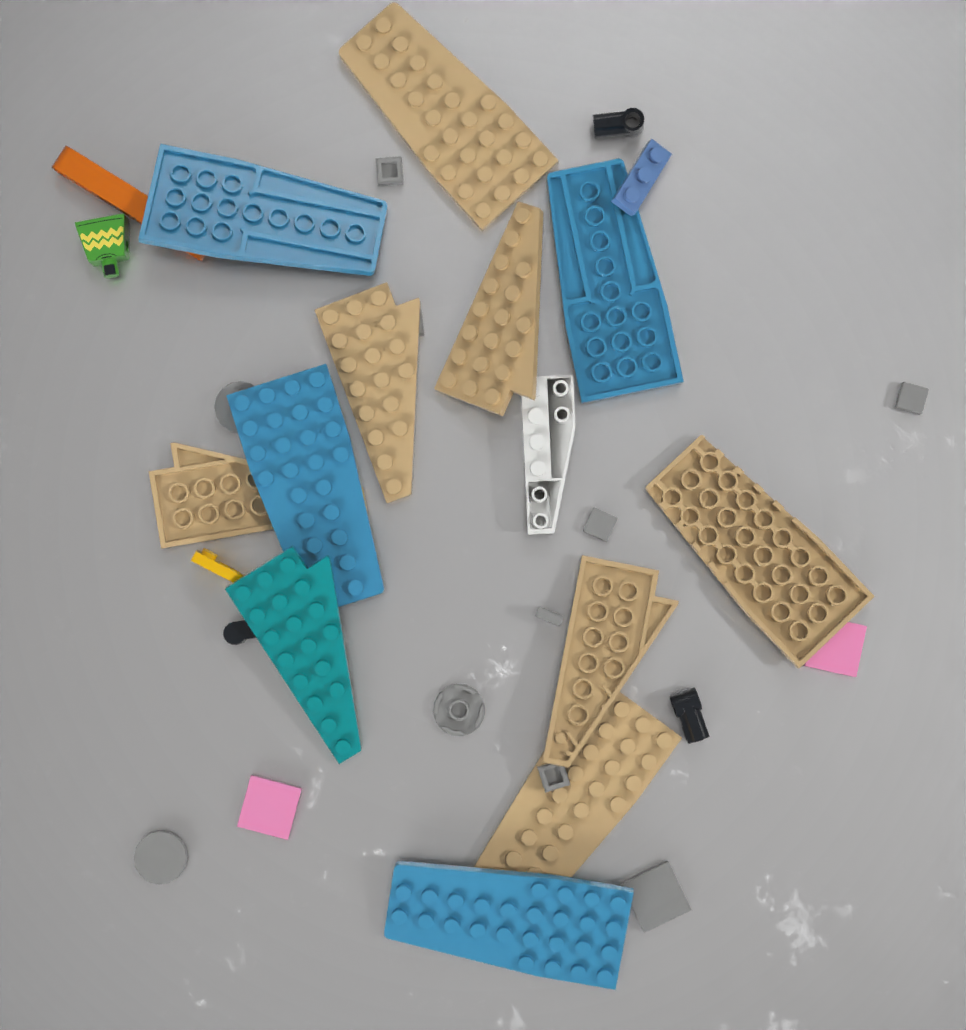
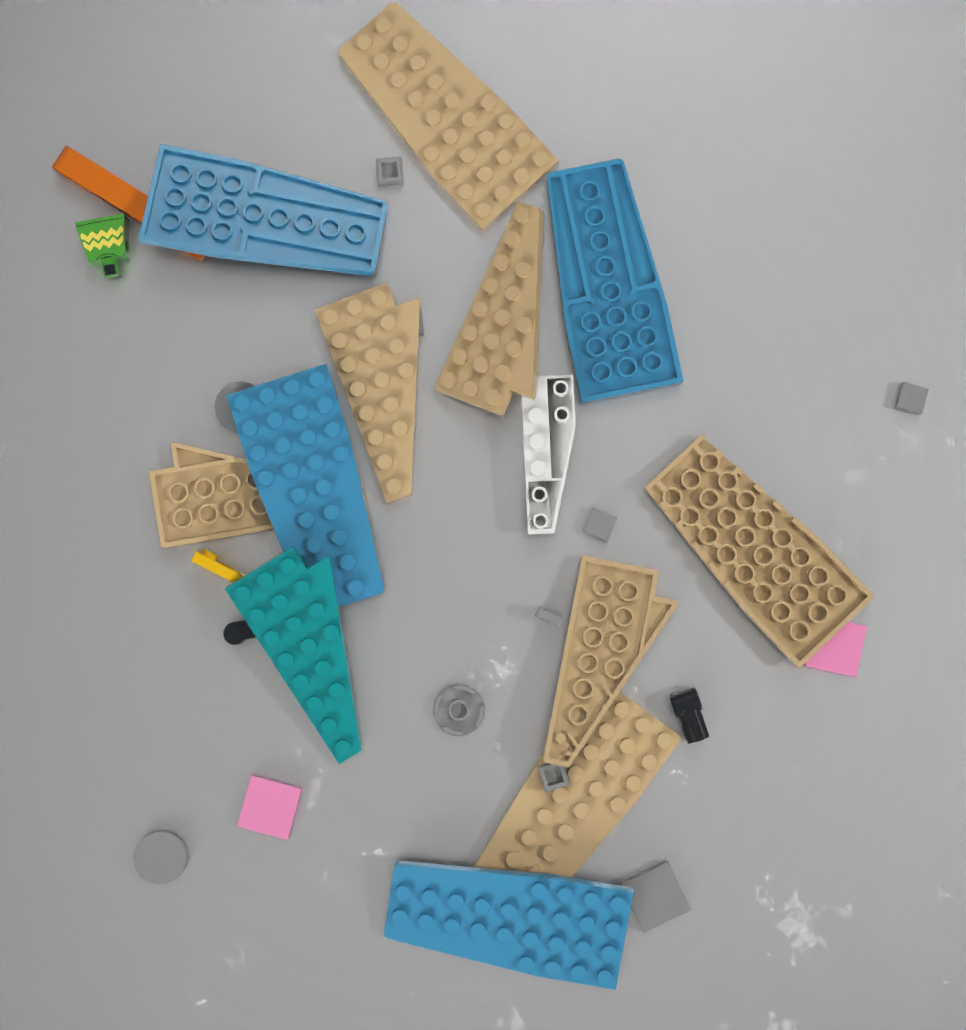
black piece [593,108,644,138] -> none
medium blue plate [611,139,672,217] -> none

